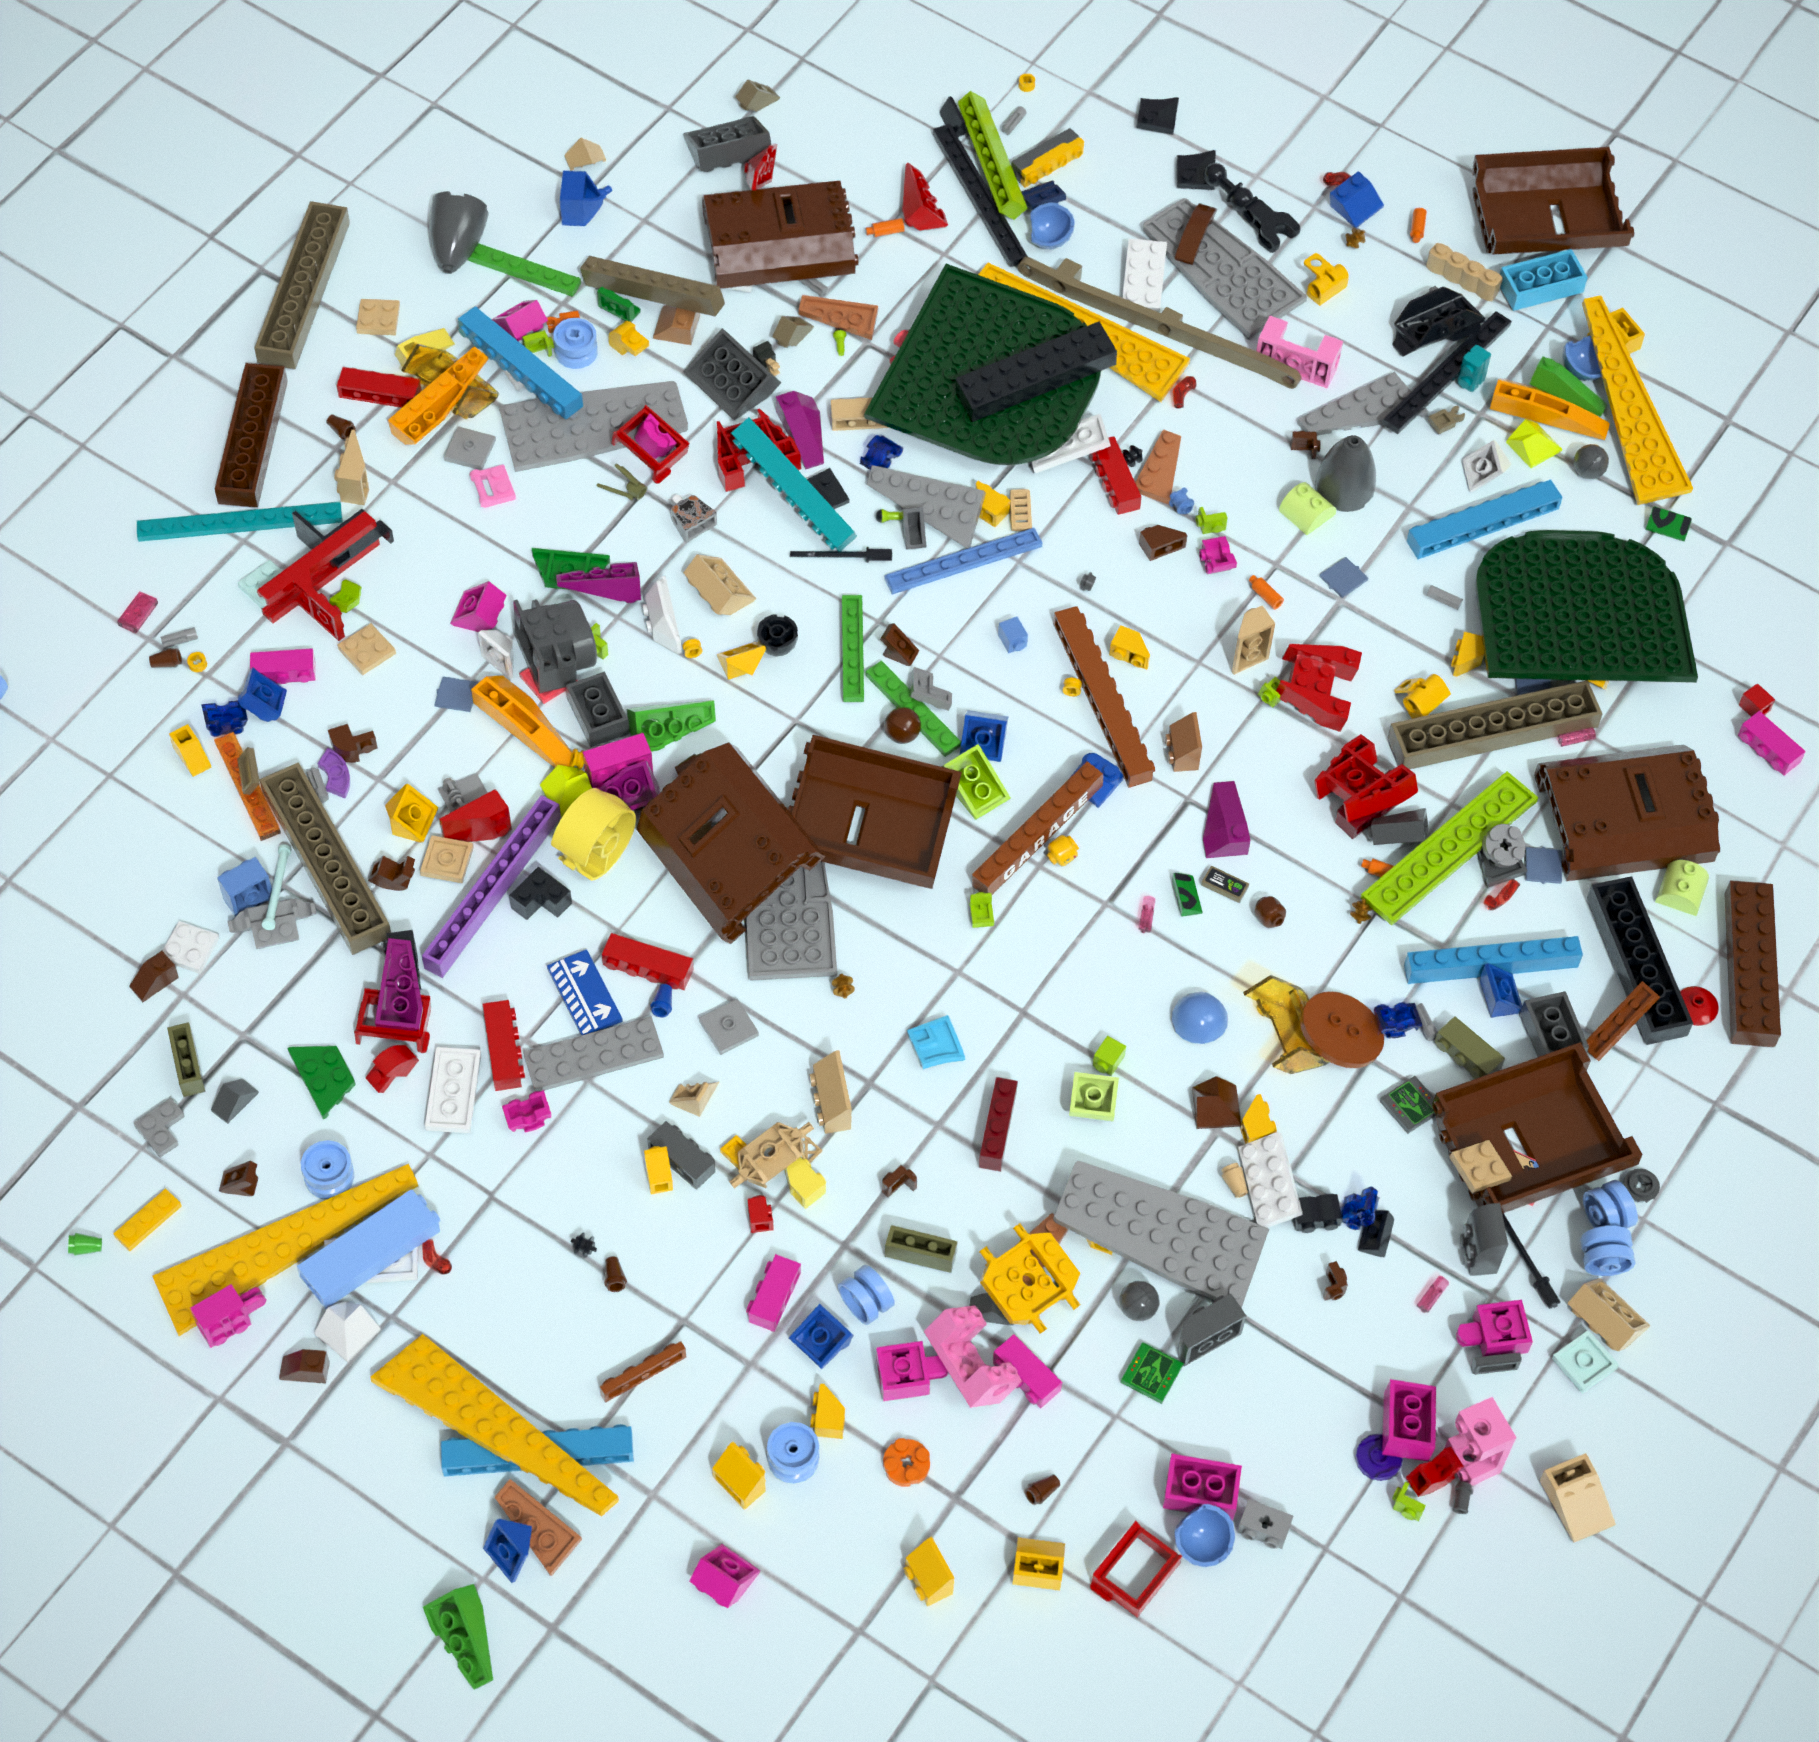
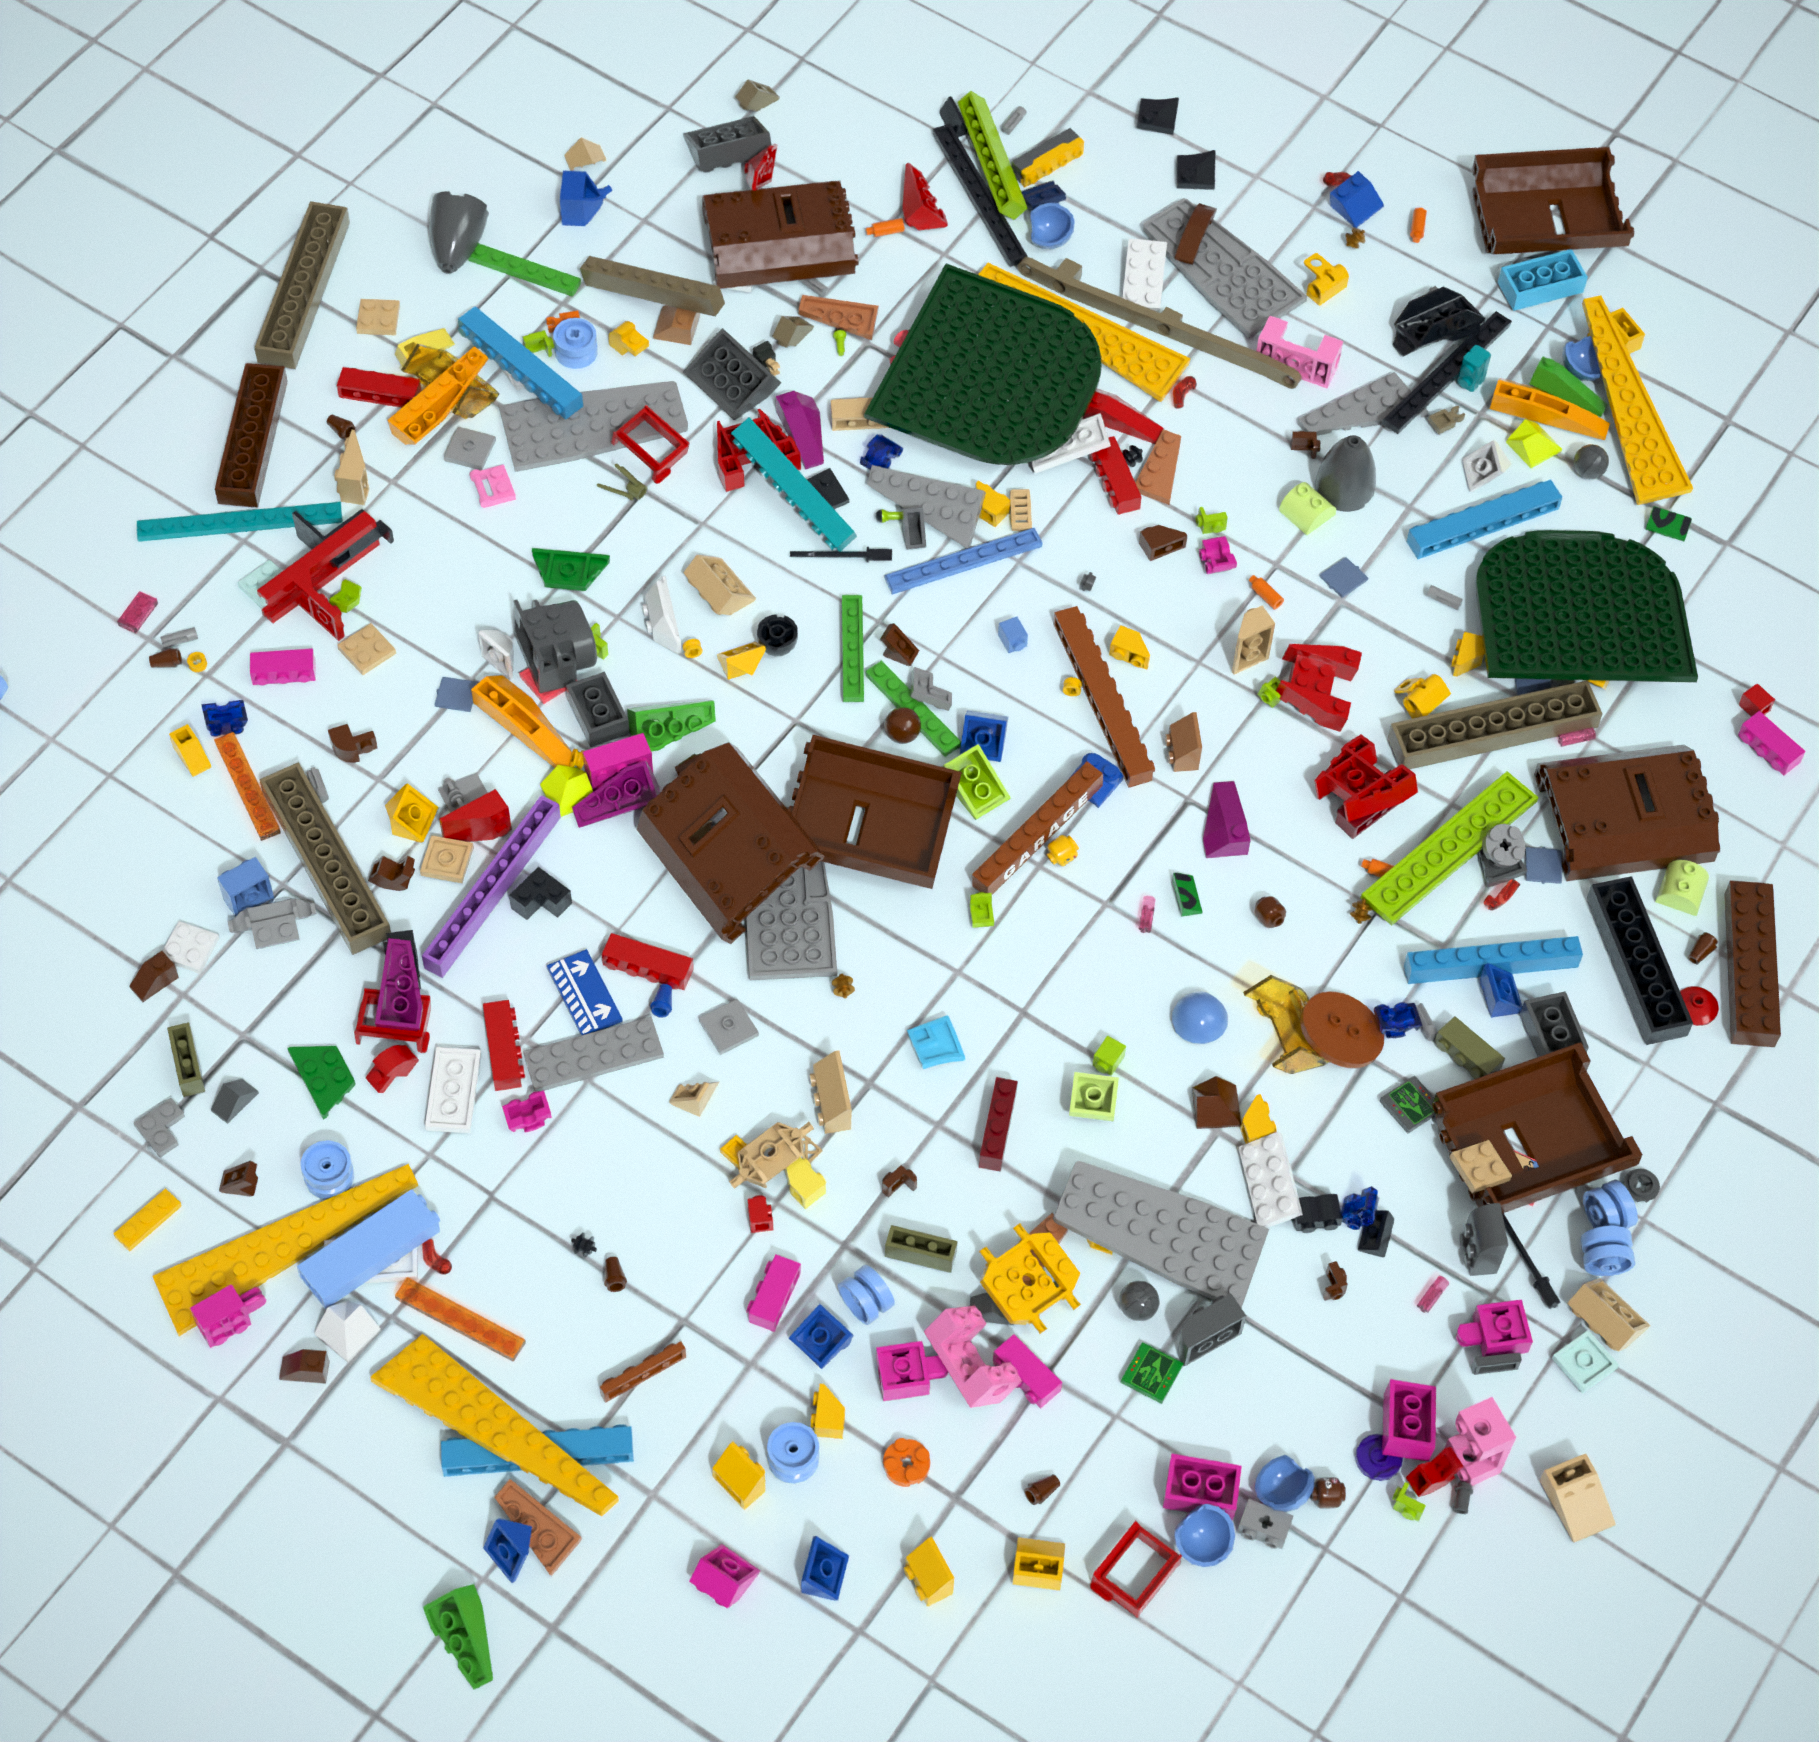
bright green cone [68,1233,102,1256] -> none
dark tan tile [237,747,260,795] -> none
blue slope [238,667,287,722] -> none
light aqua bar [262,845,292,930] -> none
medium lavender tile [317,748,350,799] -> none
dark pink slope [450,581,507,632] -> none
dark pink slope [492,300,548,341] -> none
light yellow animal [551,788,636,881] -> none
magenta wedge [556,562,641,603] -> none
green bracket [597,287,641,322] -> none
dark pink cylinder [635,413,677,459] -> none
yellow slope [644,1146,673,1195] -> none
dark grey brick [647,1121,716,1190] -> none
light grey torso [670,495,717,543] -> none
black brick [955,321,1117,422] -> none
yellow bush [1019,73,1036,92] -> none
medium blue brick [1169,487,1195,514] -> none
tile [1201,866,1250,903] -> none
black piece [1203,163,1300,253] -> none
tan cone [1221,1163,1248,1198] -> none
dark grey slope [1368,808,1429,845] -> none
tan brick [1426,243,1503,302] -> none
dark orange plate [1586,981,1660,1061] -> none
none -> clear orange plate [395,1277,526,1362]
none -> blue slope [801,1536,849,1601]
none -> red wedge [1083,388,1164,444]
none -> medium blue cylinder [1255,1455,1315,1512]
none -> reddish brown head [1310,1477,1346,1509]
none -> reddish brown cone [1688,932,1718,965]

